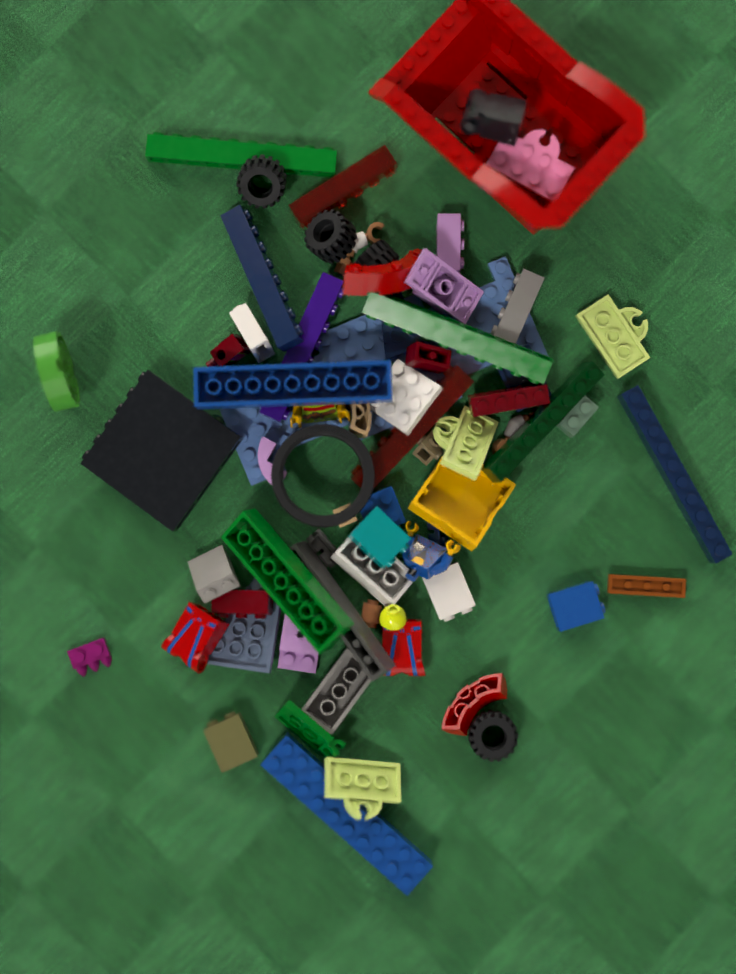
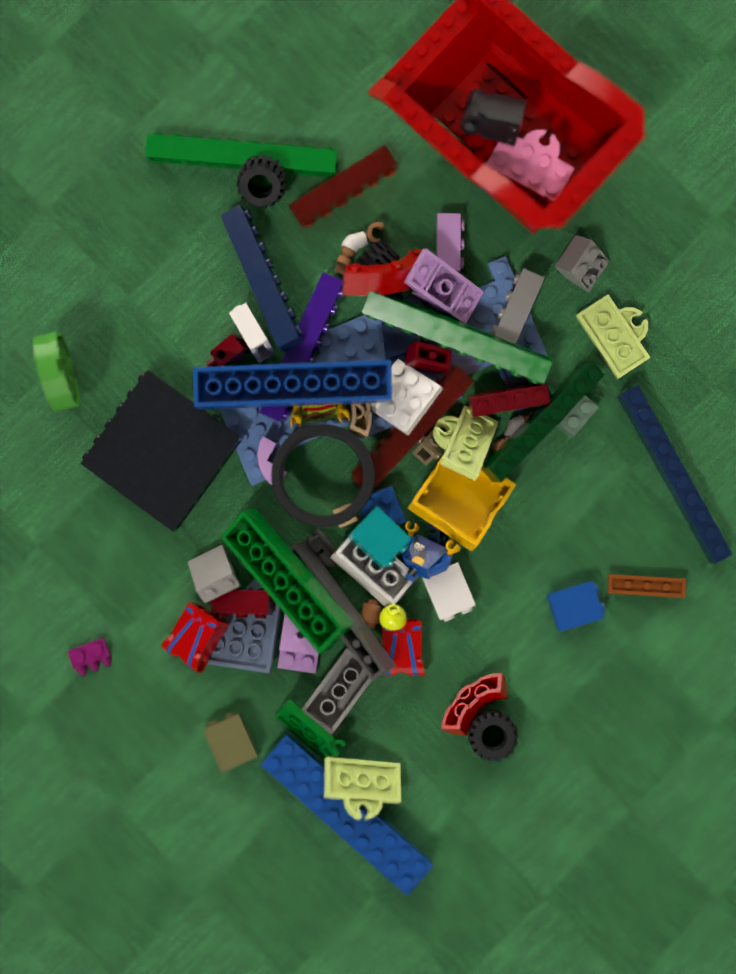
black tyre [304,209,357,263] -> none
none -> light grey slope [555,235,609,292]

